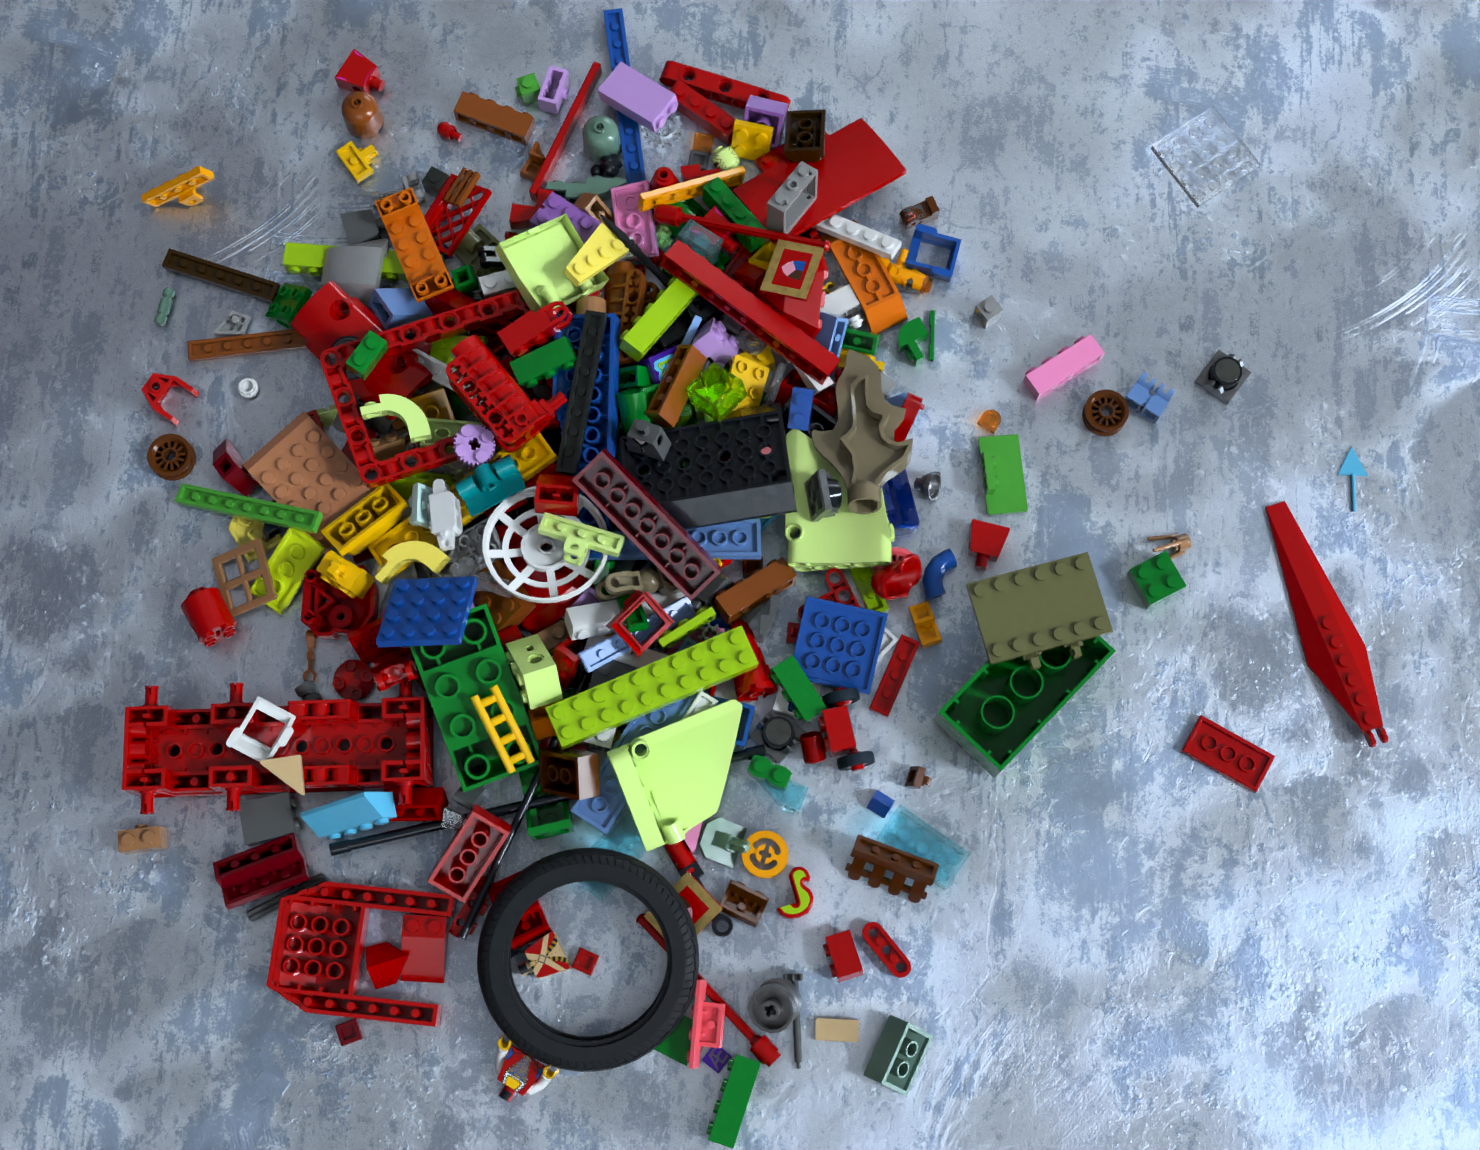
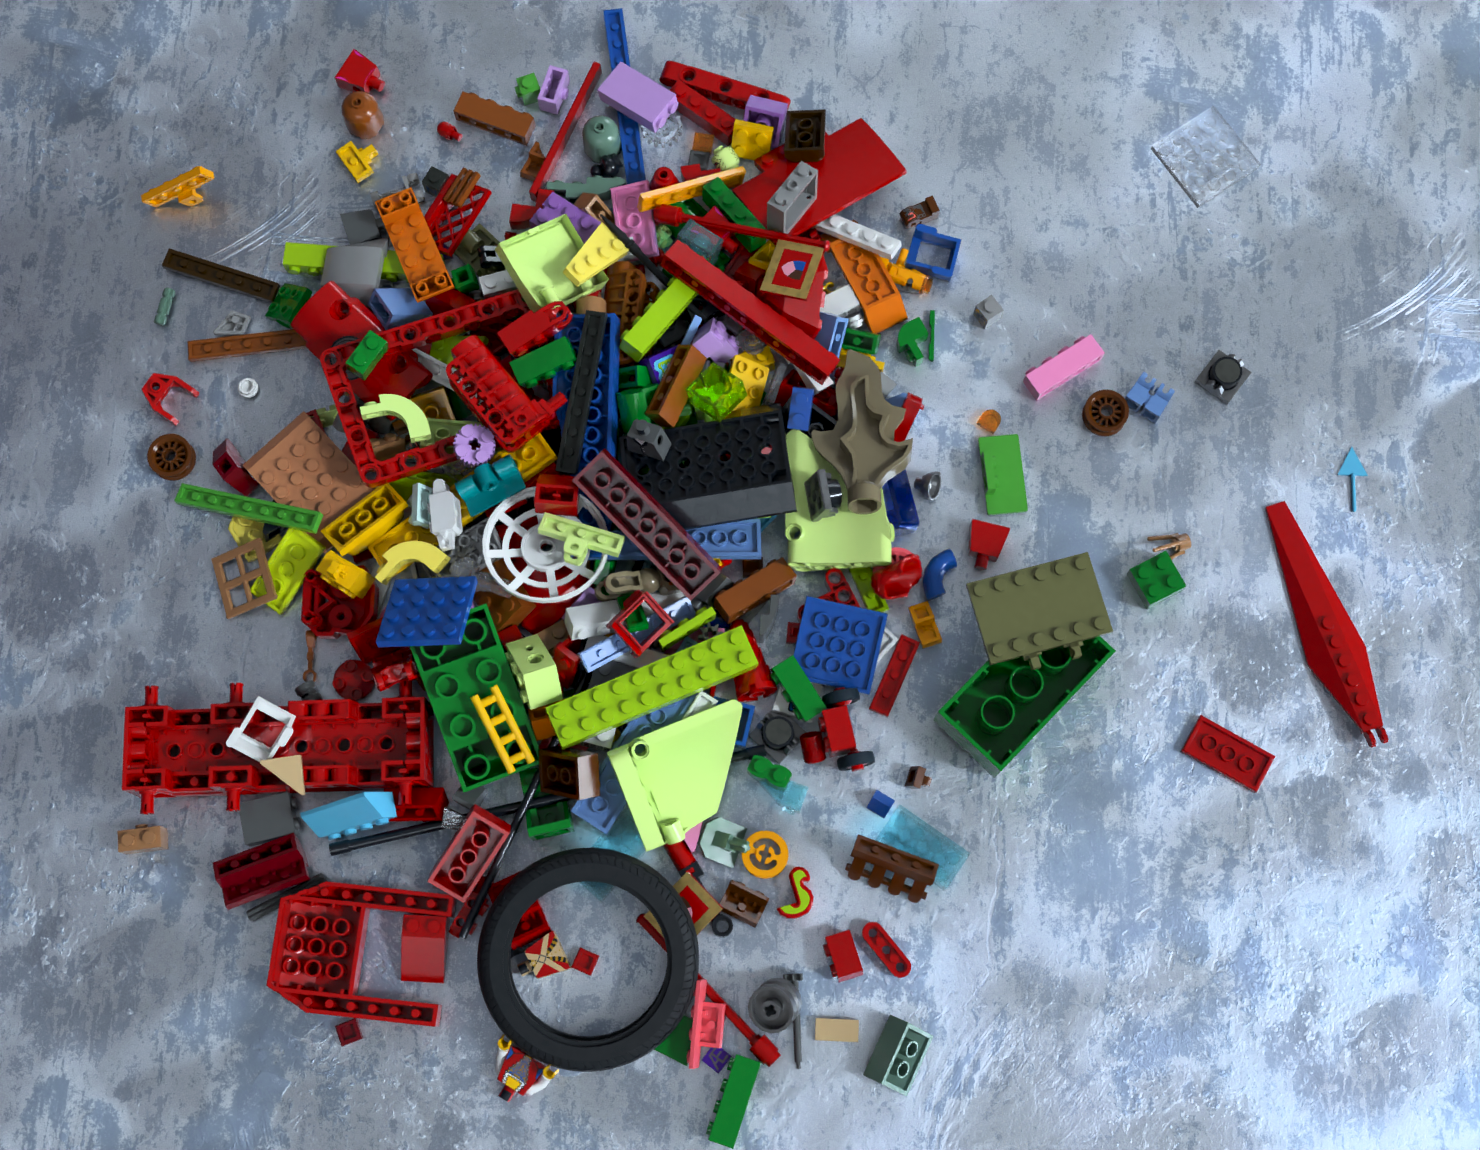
red cylinder [181,587,237,647] -> none
red slope [365,941,408,989] -> none

